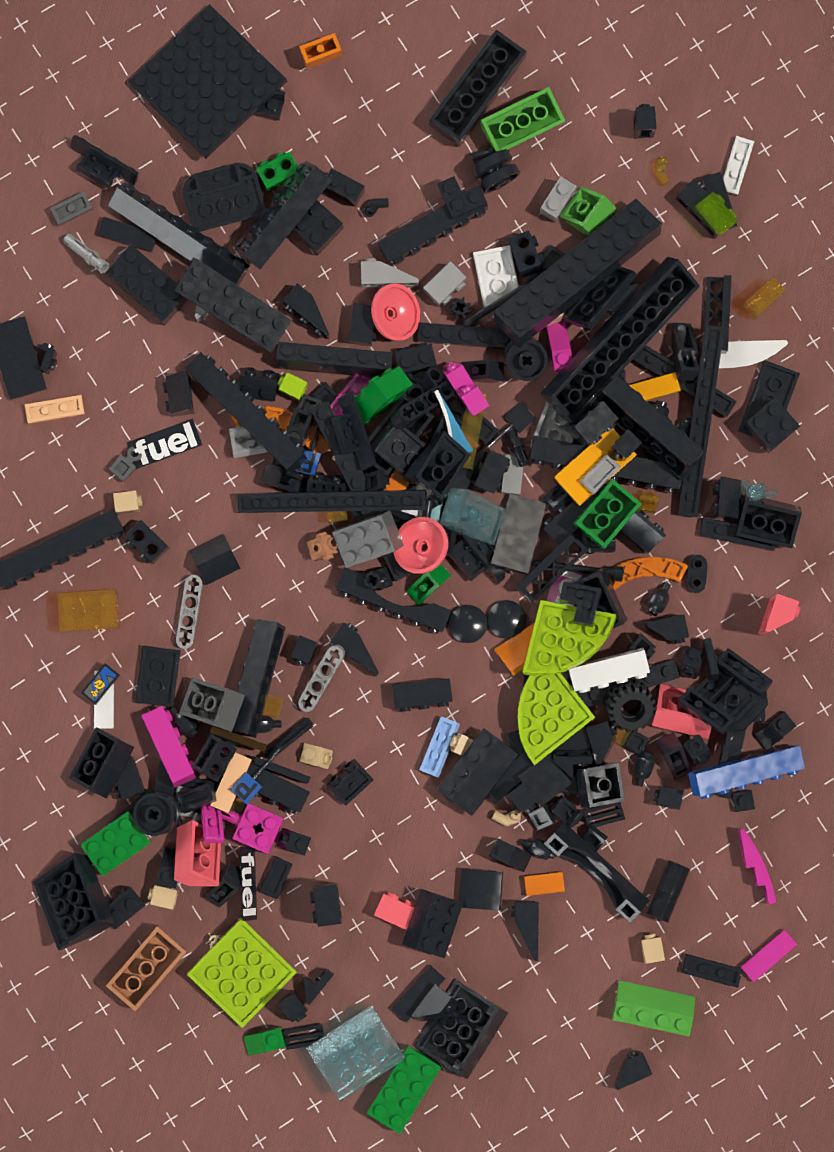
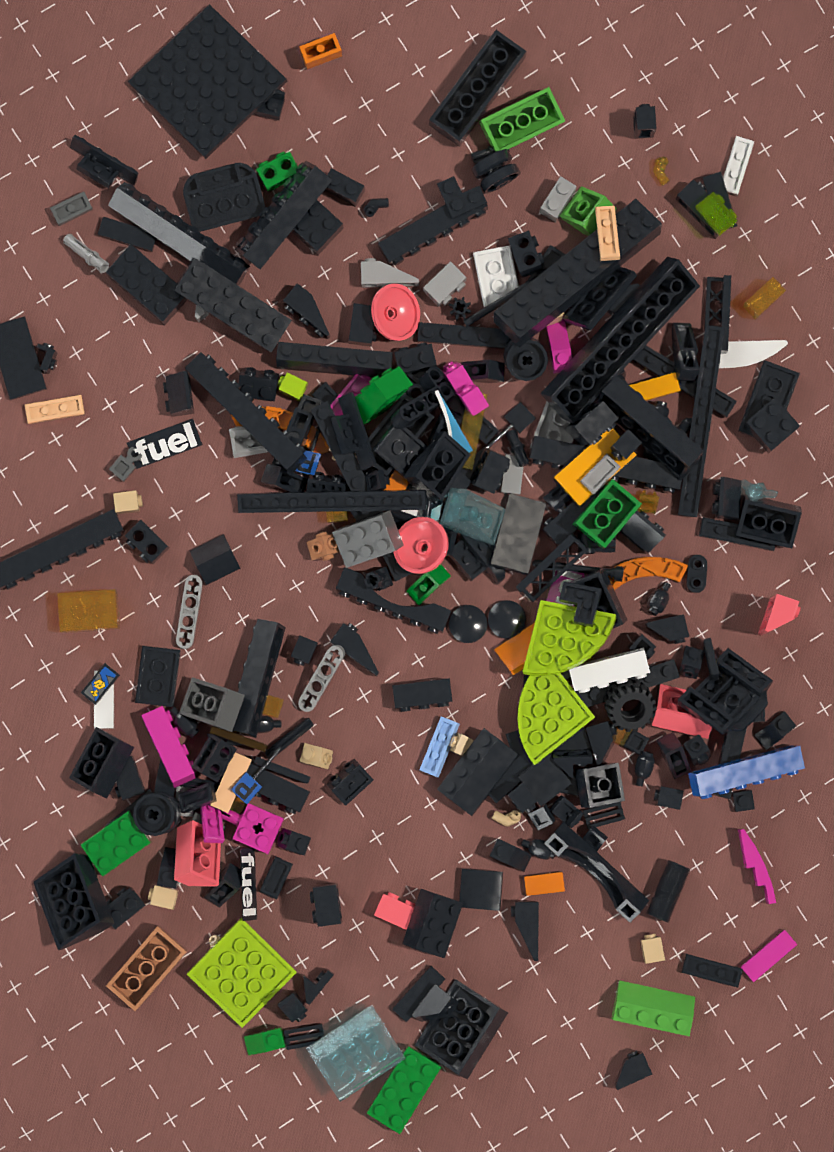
none -> light nougat tile [595,206,620,261]

